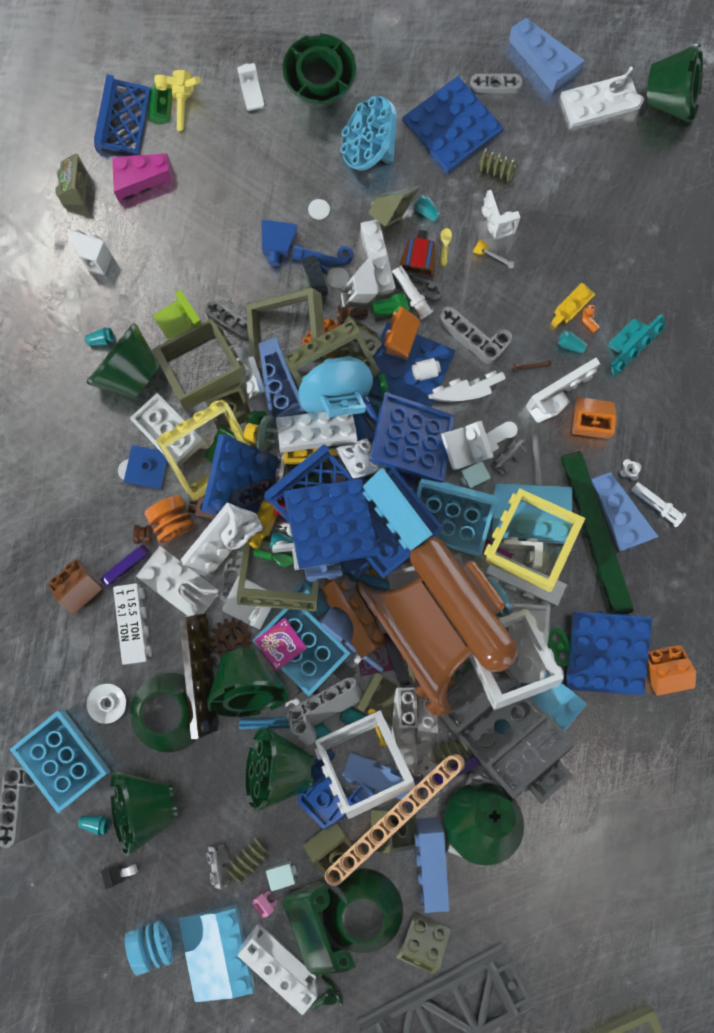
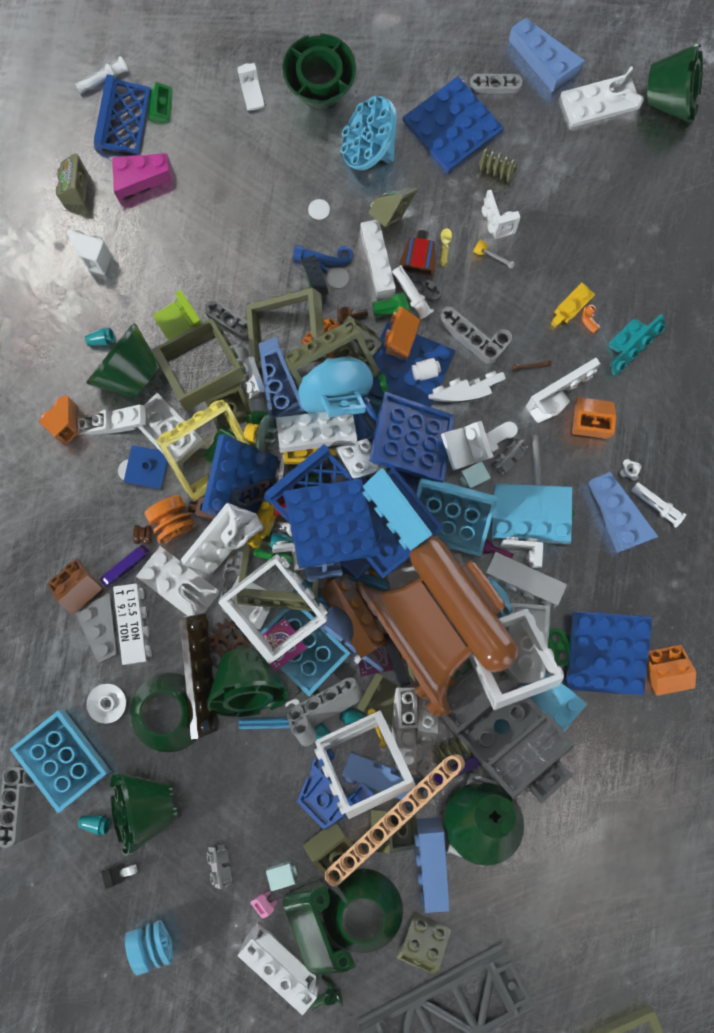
light yellow piece [154,70,201,132] -> none
medium azure slope [178,904,255,1002] -> none
olive piece [226,837,270,884] -> none
dark green cone [245,727,314,811] -> none
blue torso [262,219,298,266] -> none
white slope [340,258,378,308] -> none
teal cone [413,195,440,222] -> none
light yellow window [484,488,585,593] -> none
teal cone [558,330,587,354] -> none
dark green beam [561,450,634,615] -> none
none -> orange slope [38,394,78,445]
none -> white pin [75,56,129,94]
none -> light grey wing [75,593,118,663]
none -> white slope [77,405,146,435]
none -> white window [218,554,328,664]

